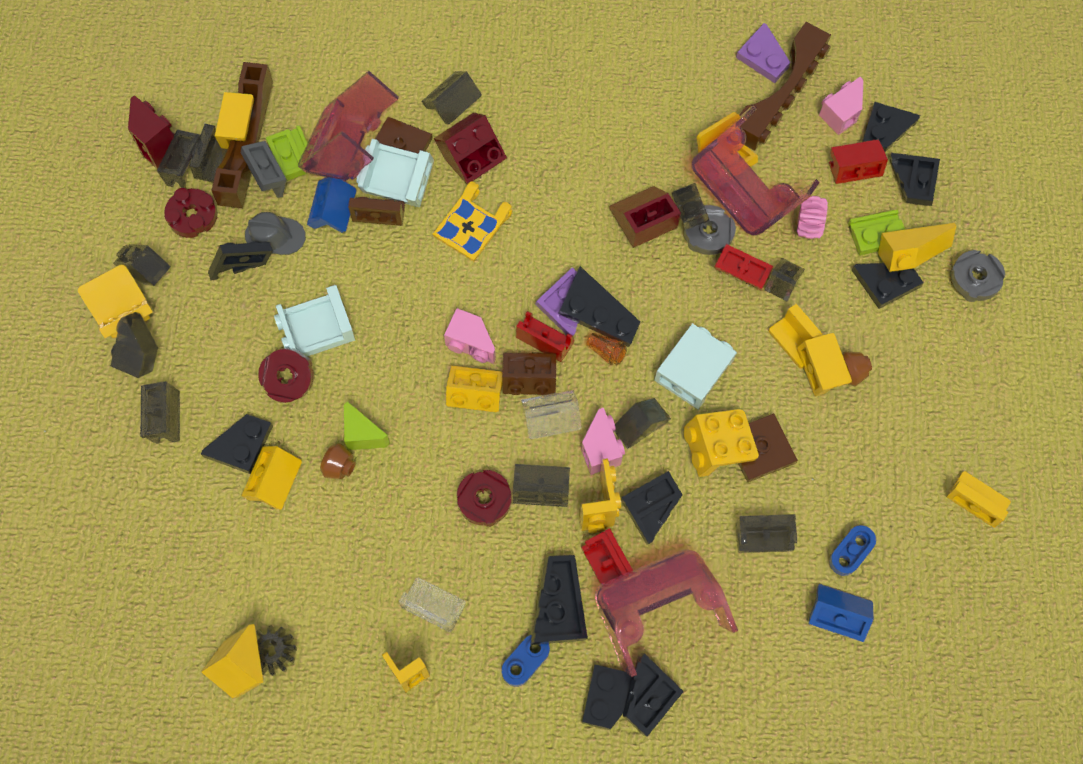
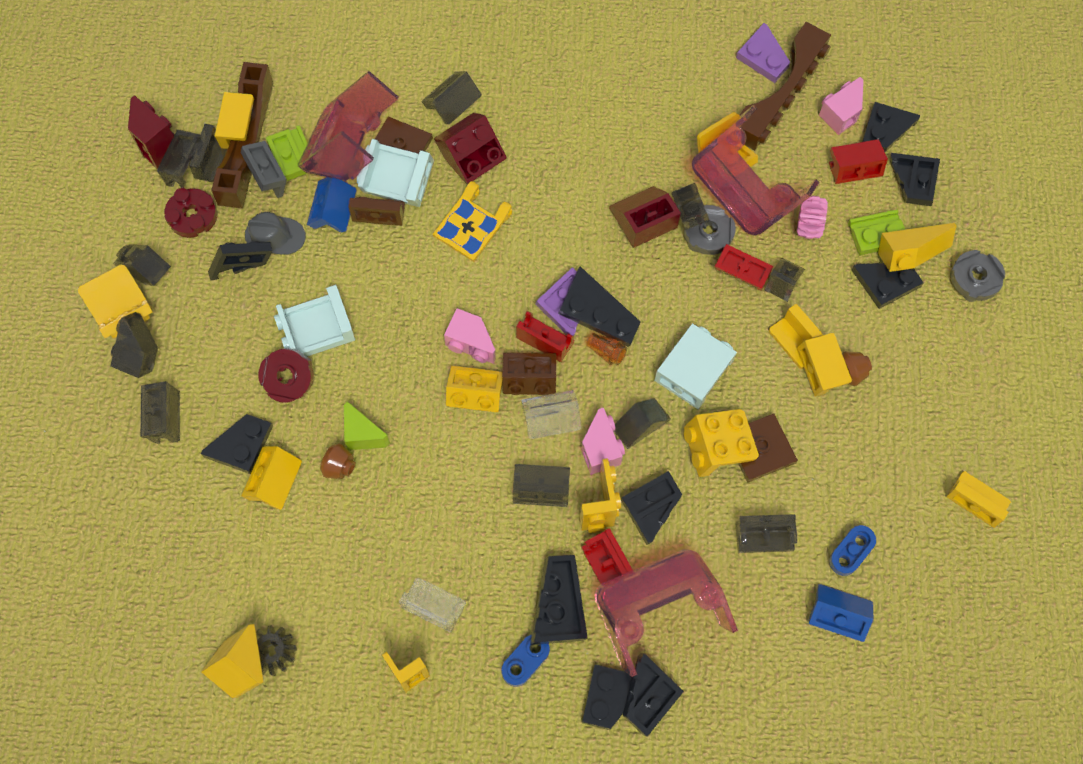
dark red plate [457,470,512,527] -> none

